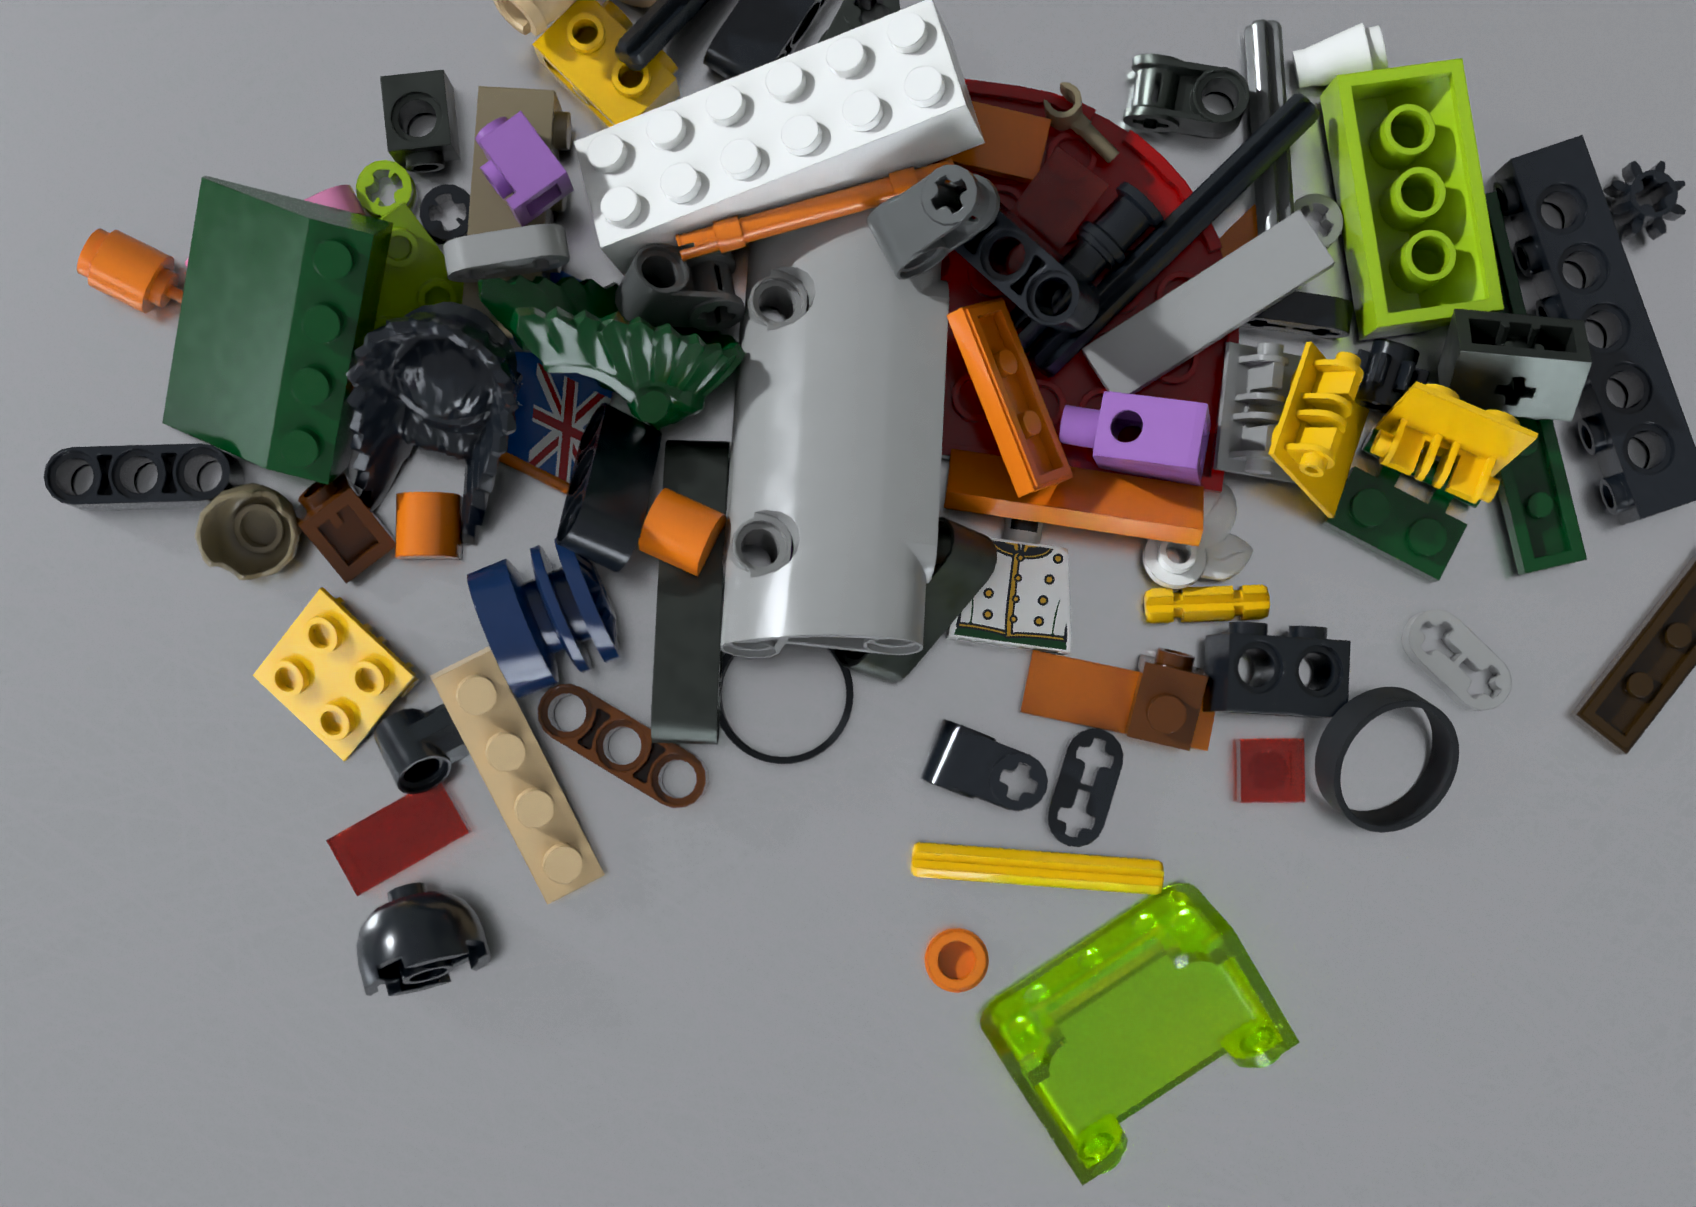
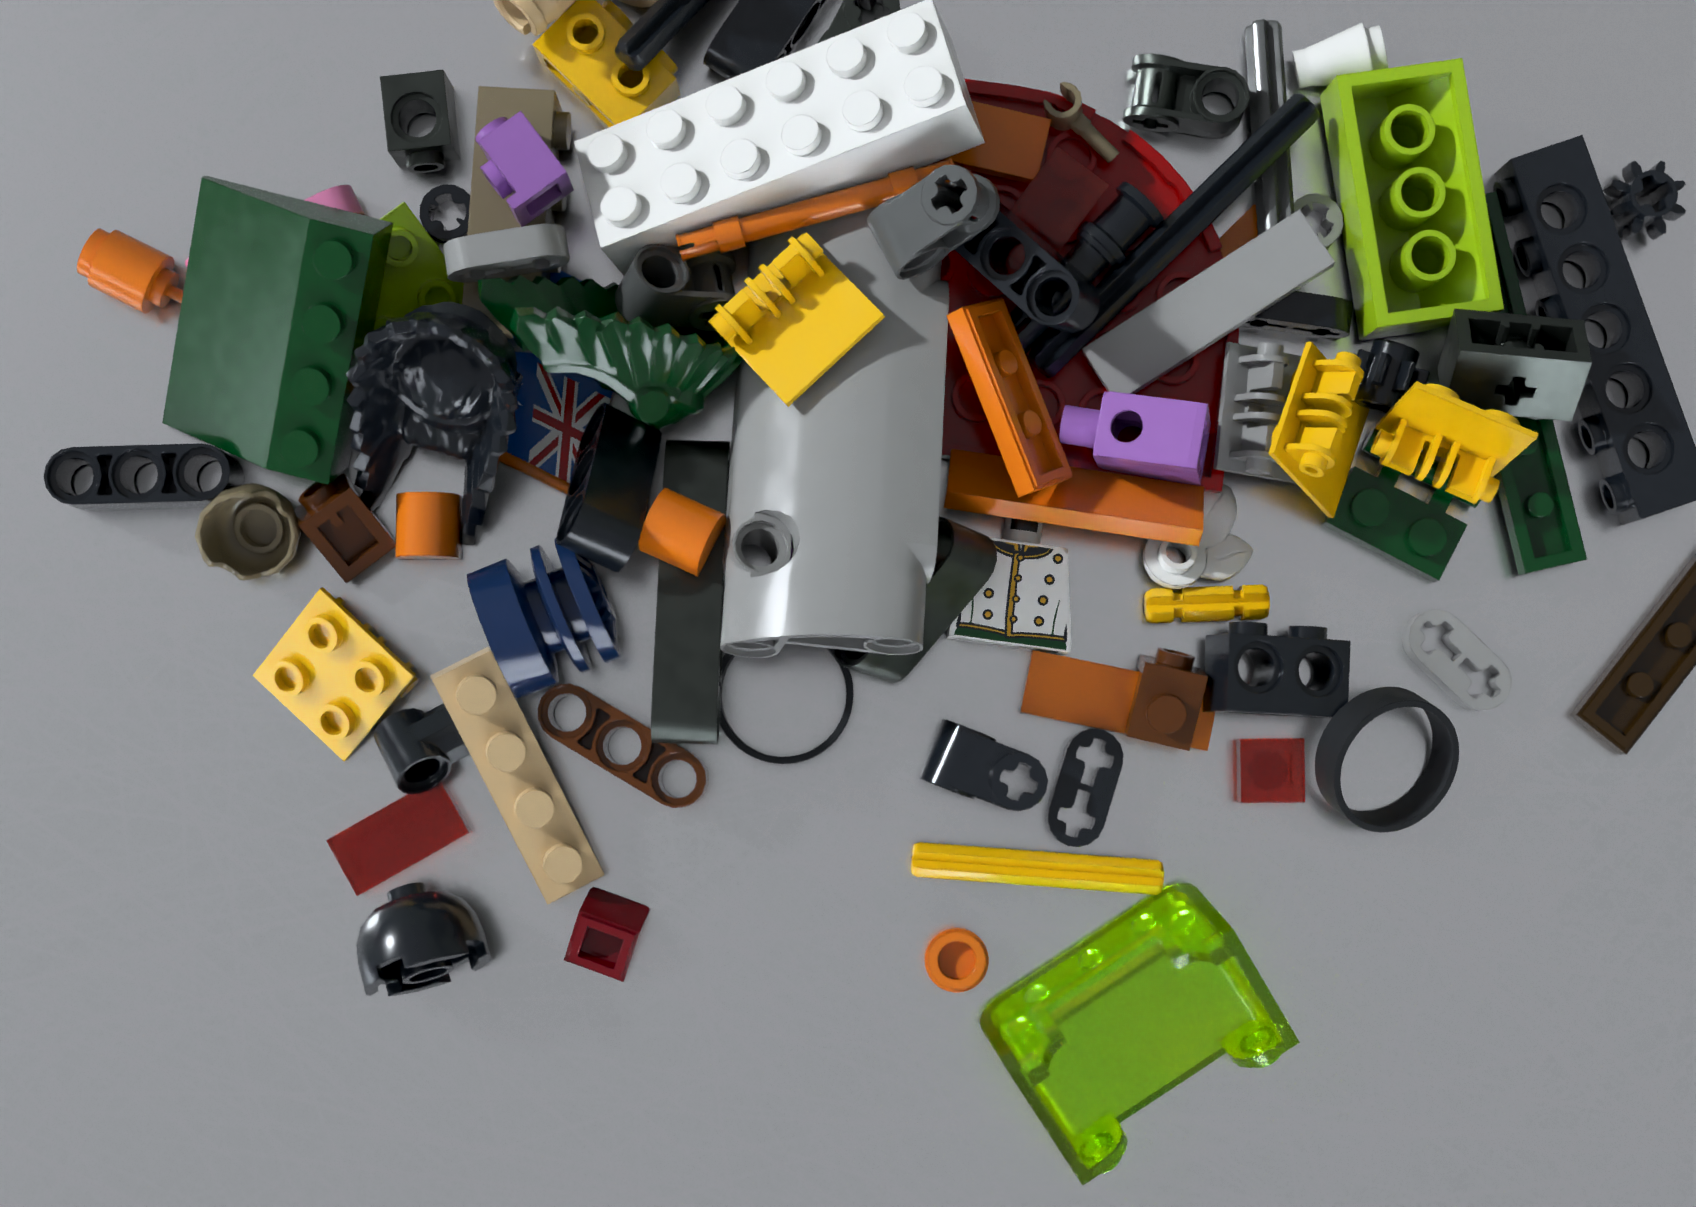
lime bush [356,160,417,219] -> none
none -> dark red slope [564,887,650,982]
none -> yellow hinge [708,232,885,407]

